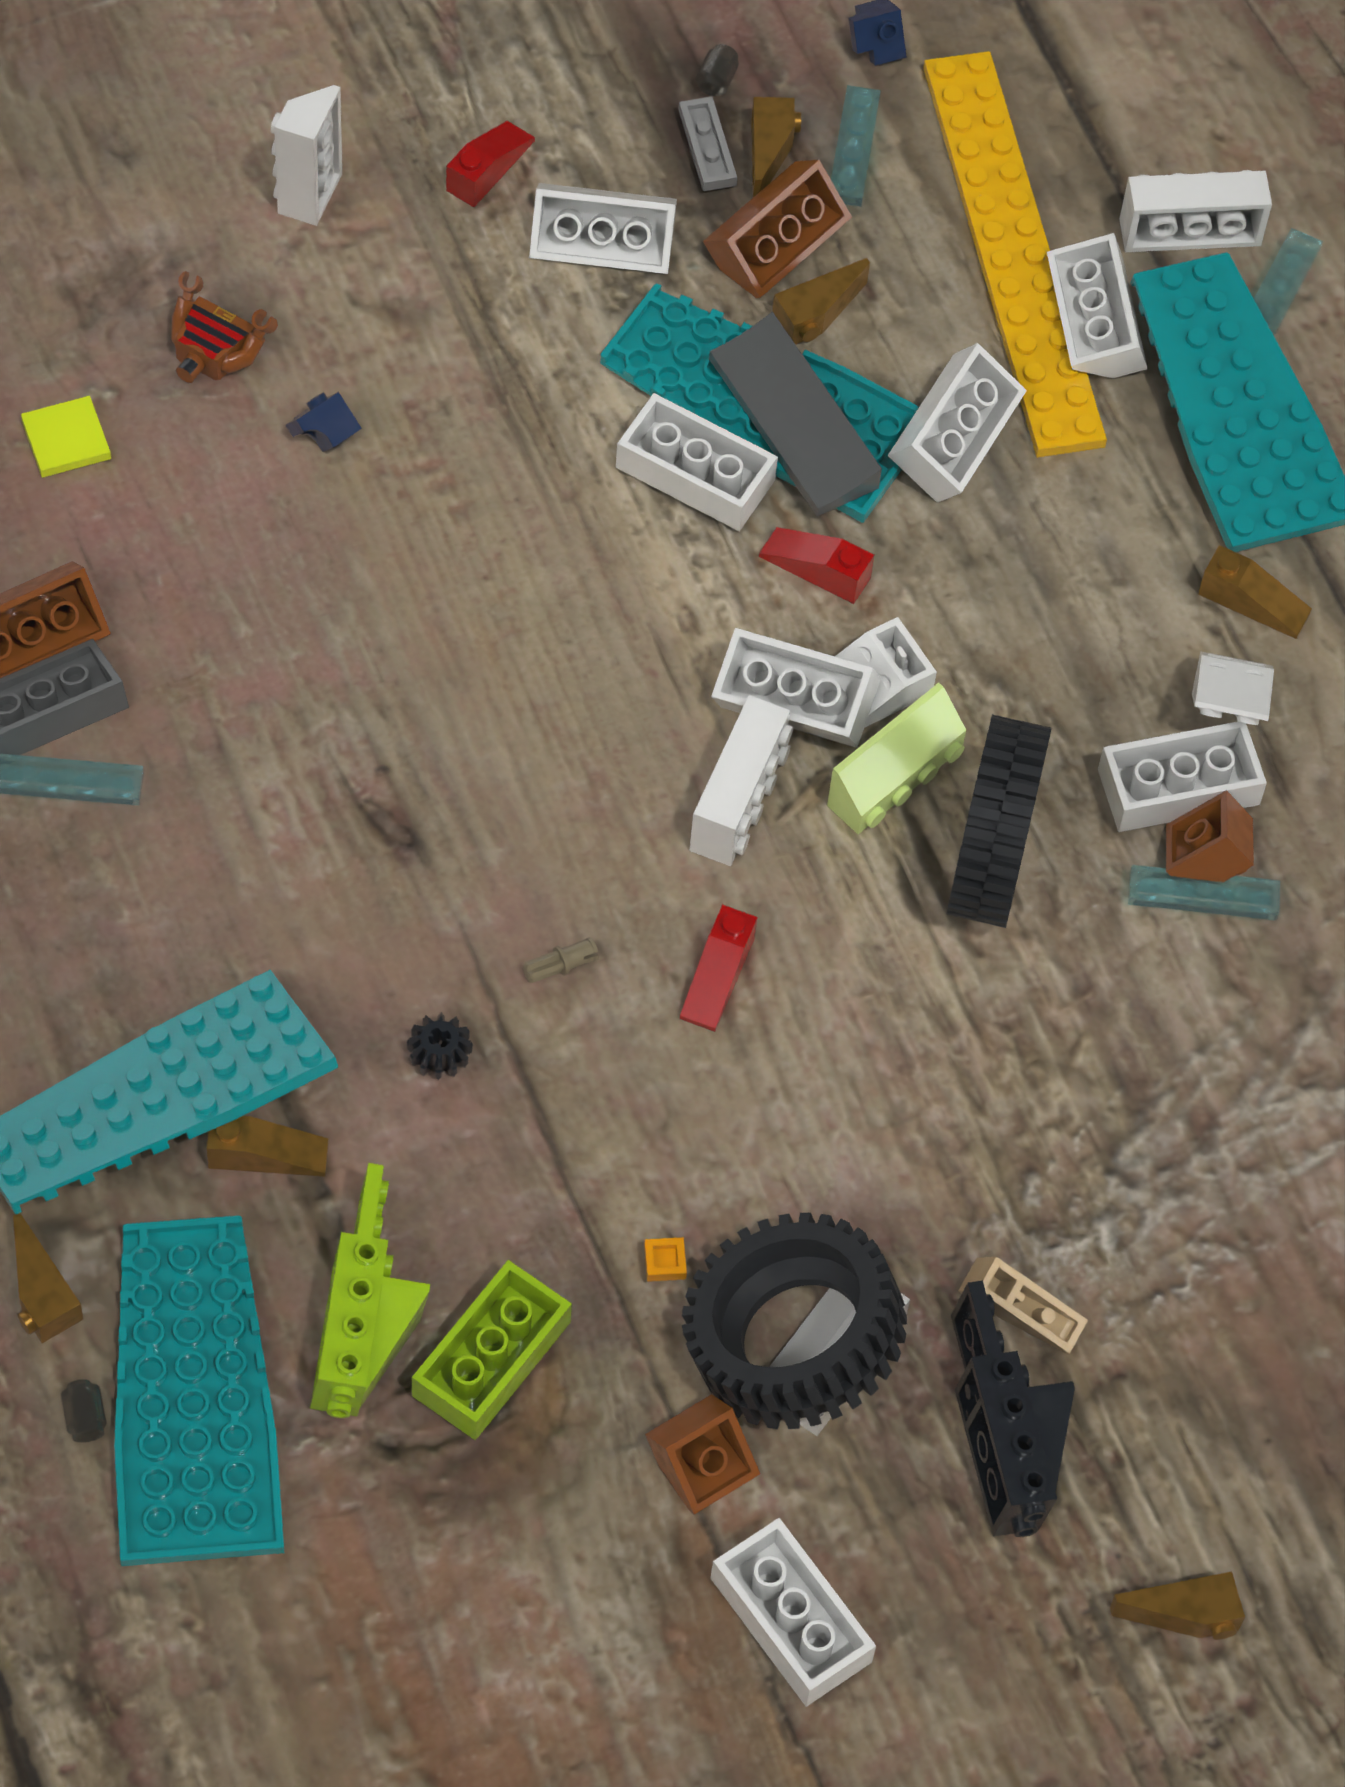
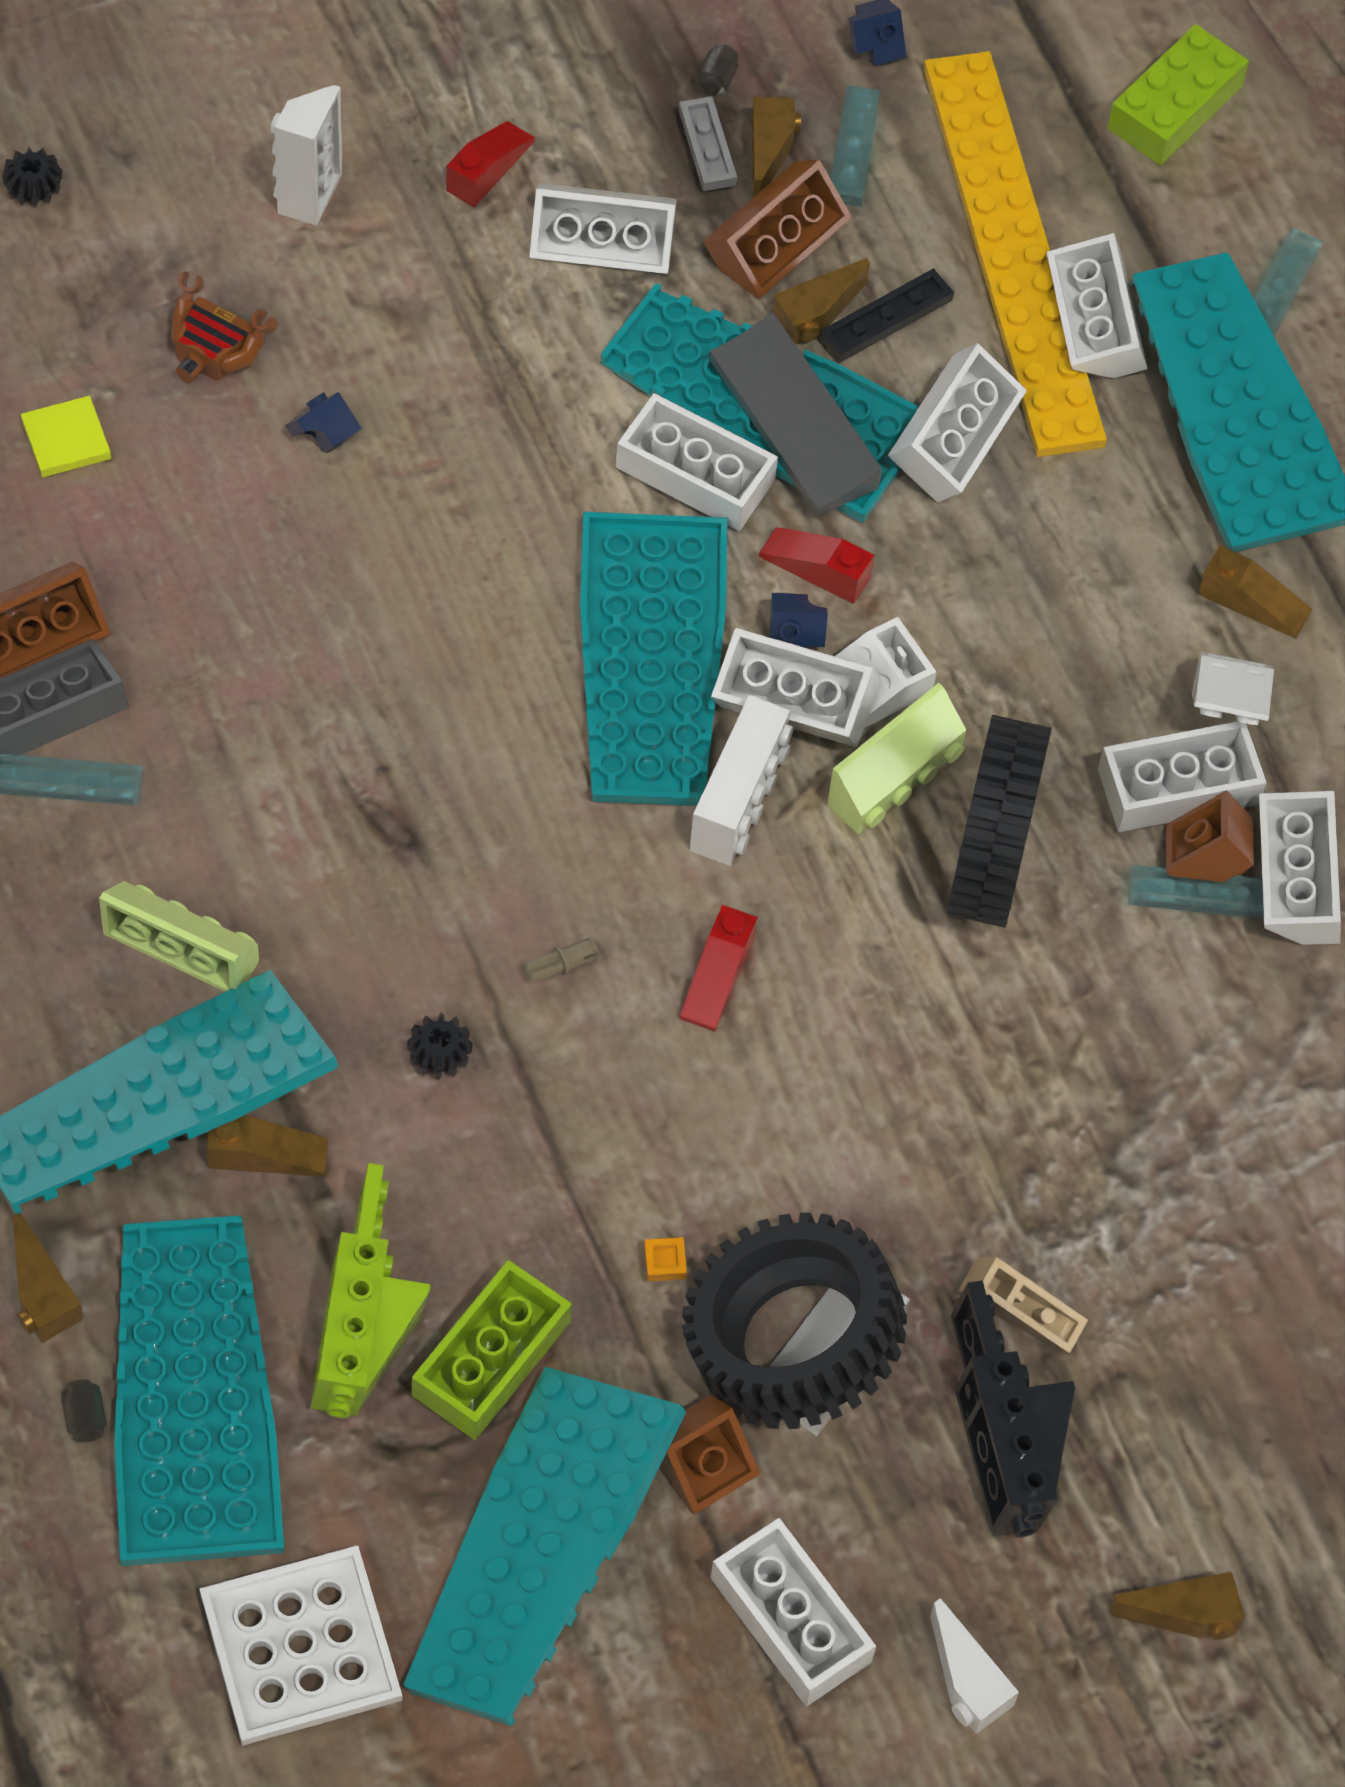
white brick [1119,170,1272,252] -> none
none -> black gear [2,146,63,207]
none -> yellowish green slope [99,881,259,992]
none -> white piece [200,1545,402,1746]
none -> teal wing [404,1367,686,1726]
none -> teal wing [580,512,728,806]
none -> dark blue brick [769,593,828,648]
none -> black plate [820,268,954,363]
none -> white slope [930,1598,1019,1734]
none -> lime brick [1107,24,1249,166]
none -> white slope [1259,791,1341,945]

